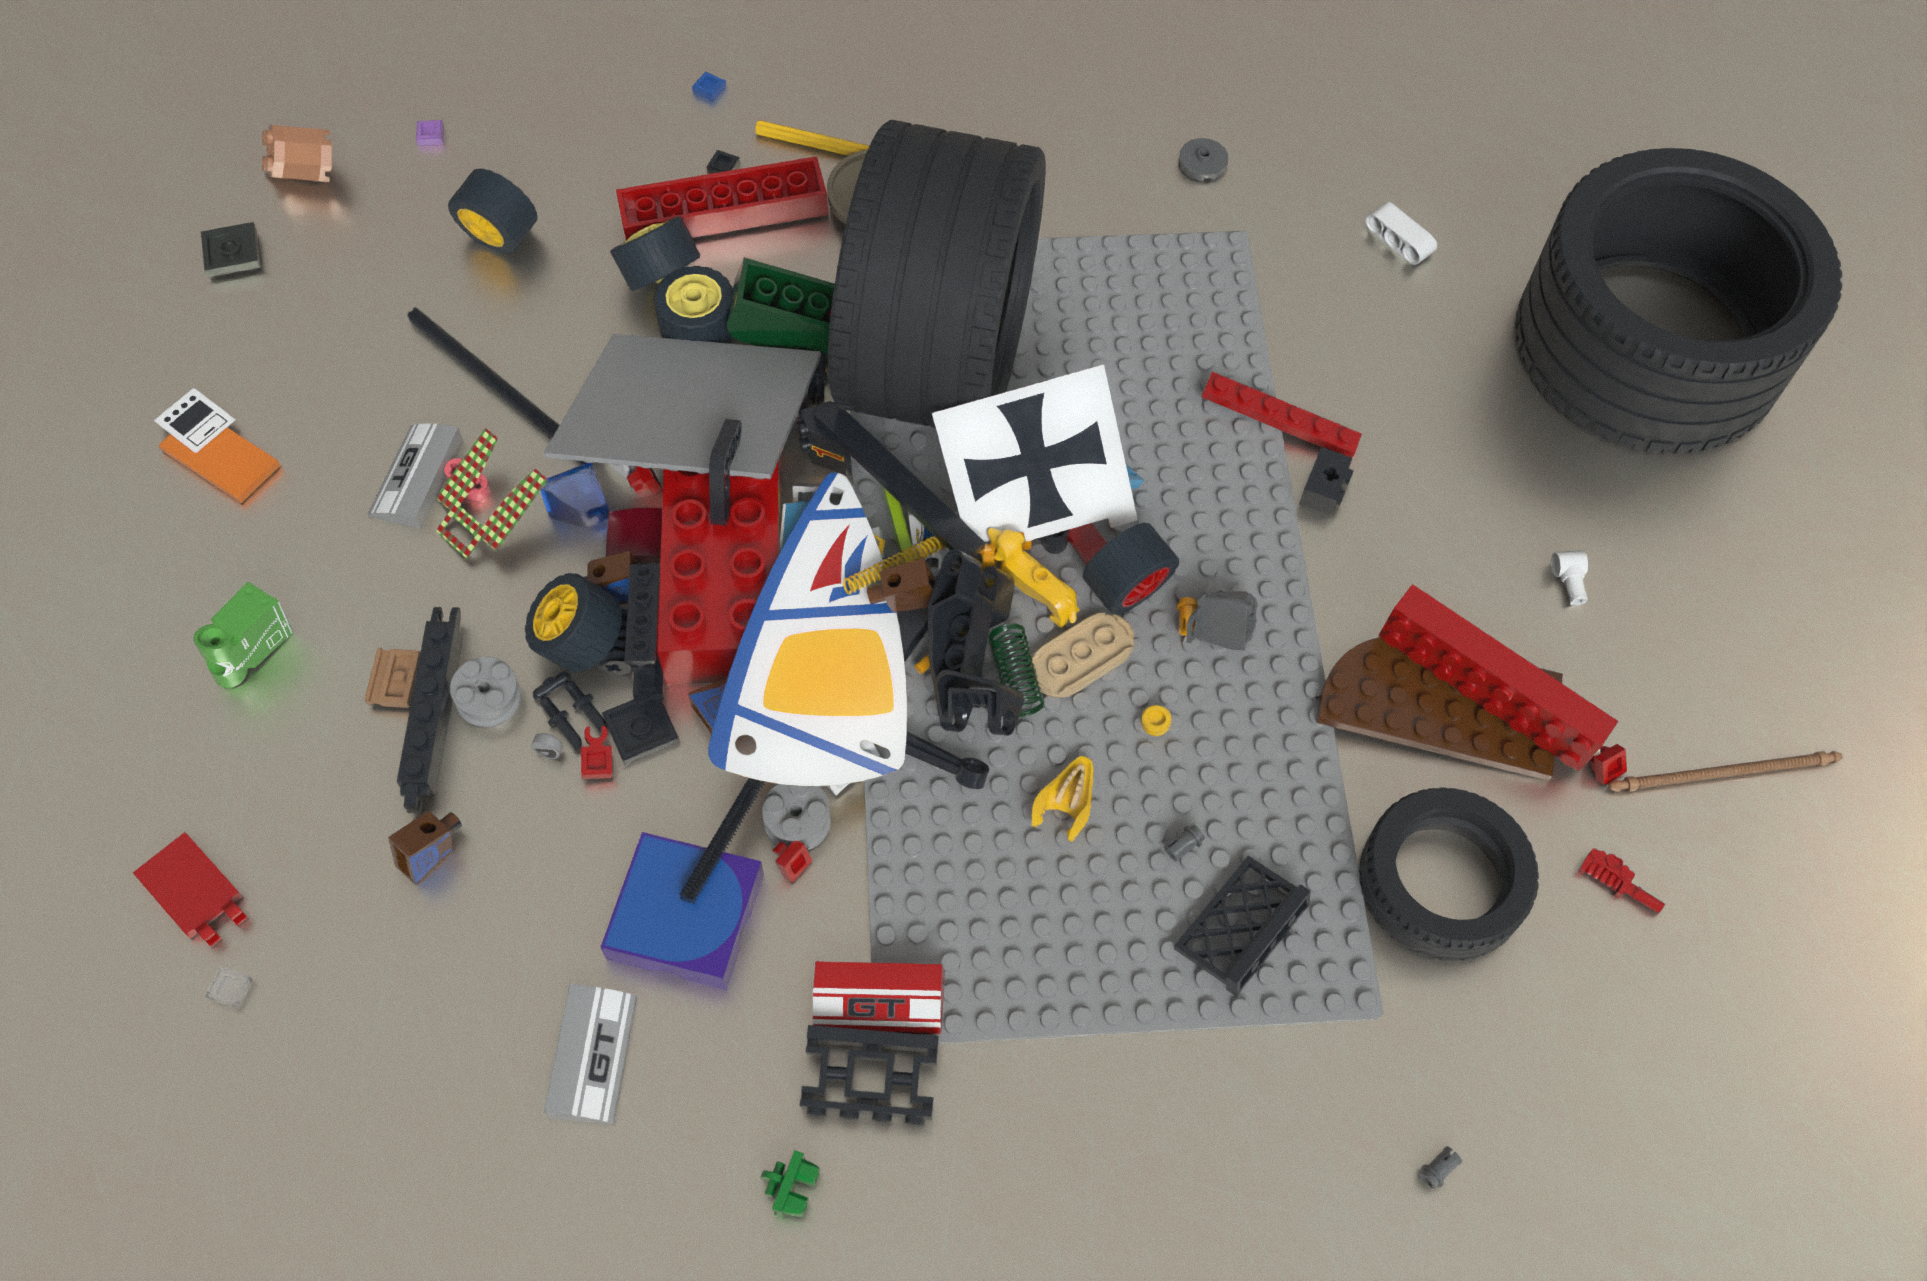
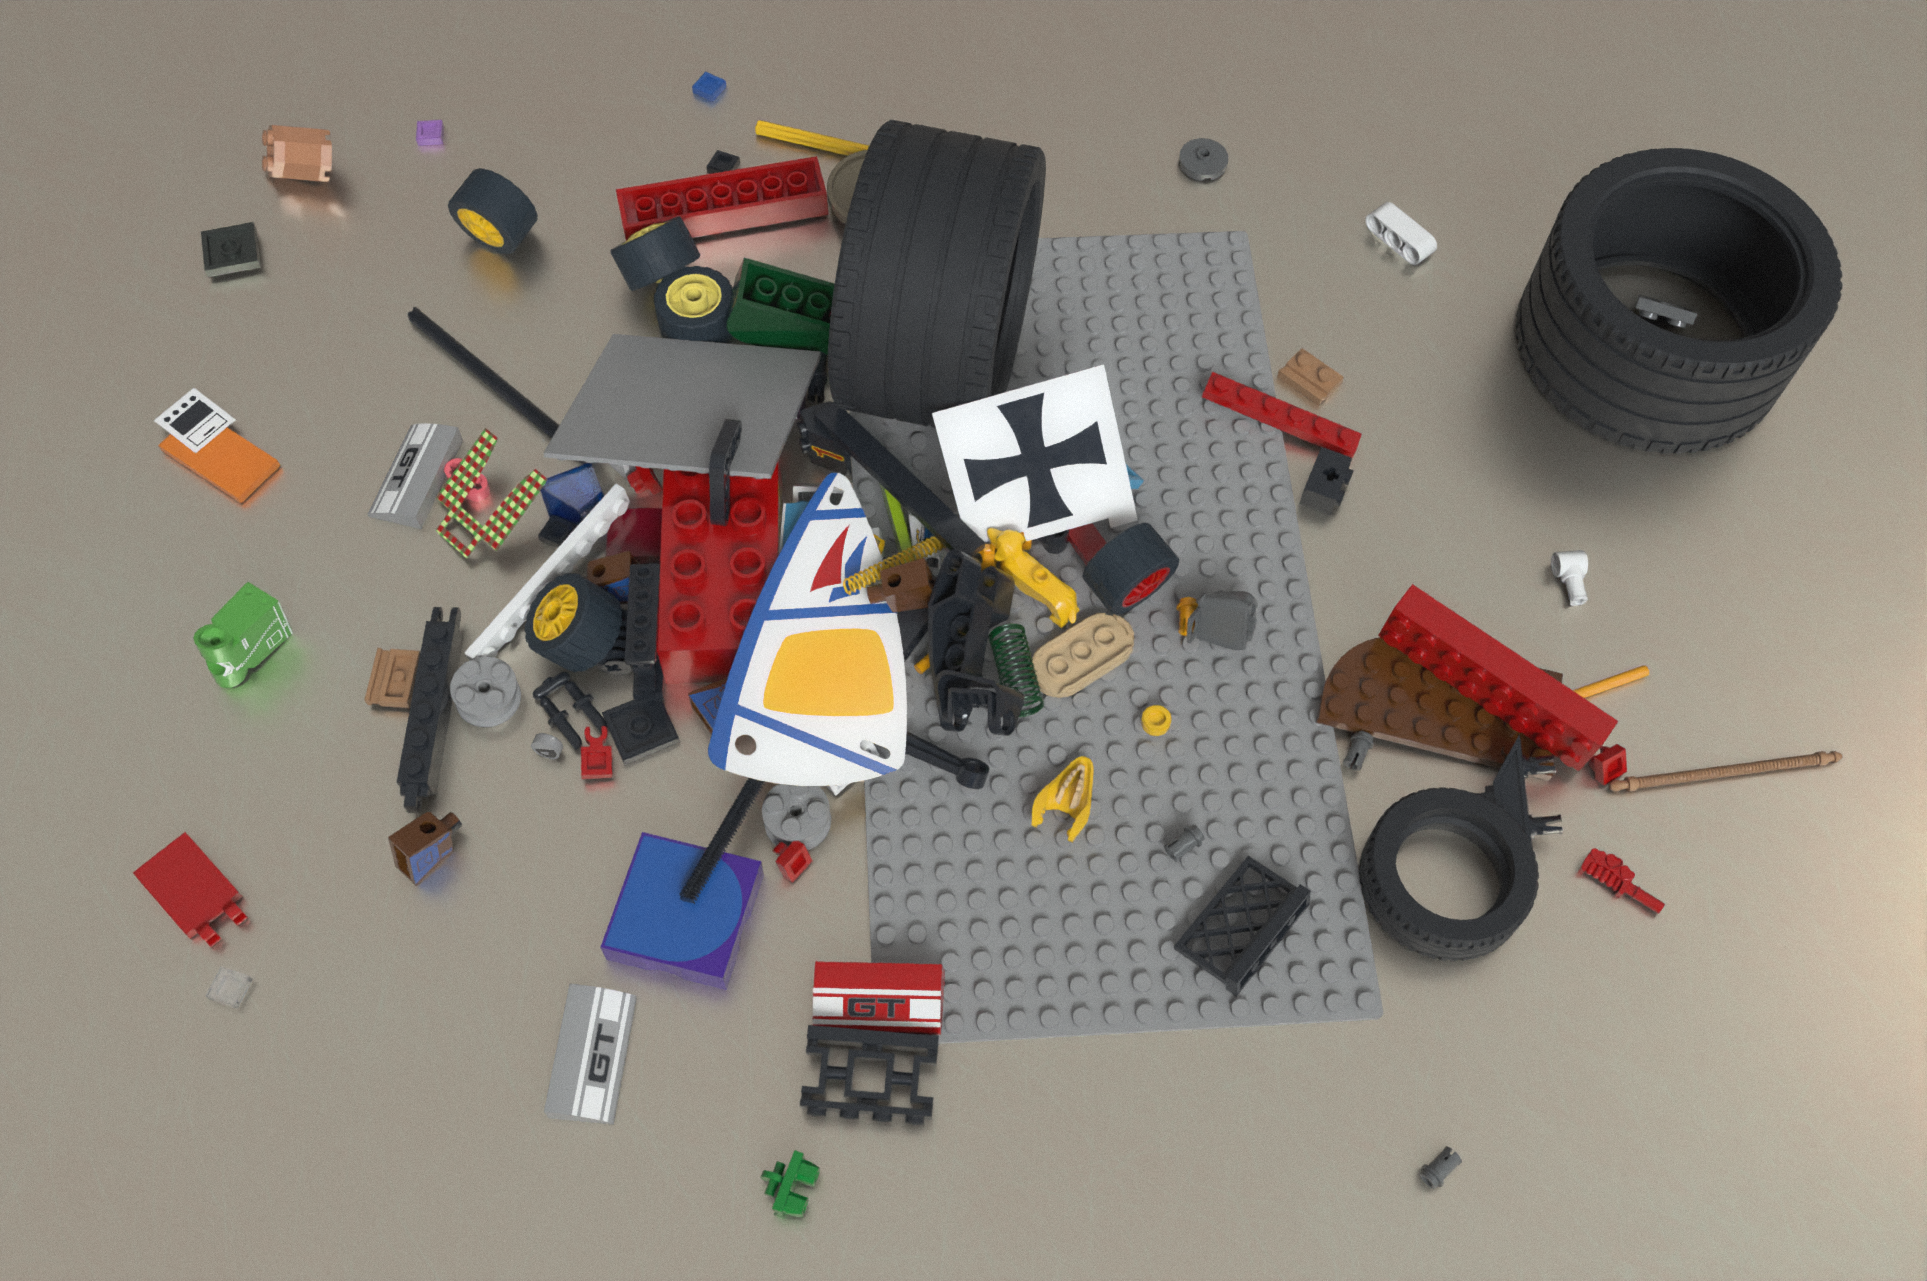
none -> white plate [465,484,630,661]
none -> black tile [538,514,577,548]
none -> medium nougat plate [1277,348,1344,406]
none -> dark grey pin [1343,731,1374,771]
none -> black connector [1476,735,1563,850]
none -> light orange bar [1573,665,1649,698]
none -> dark grey plate [1635,294,1697,328]

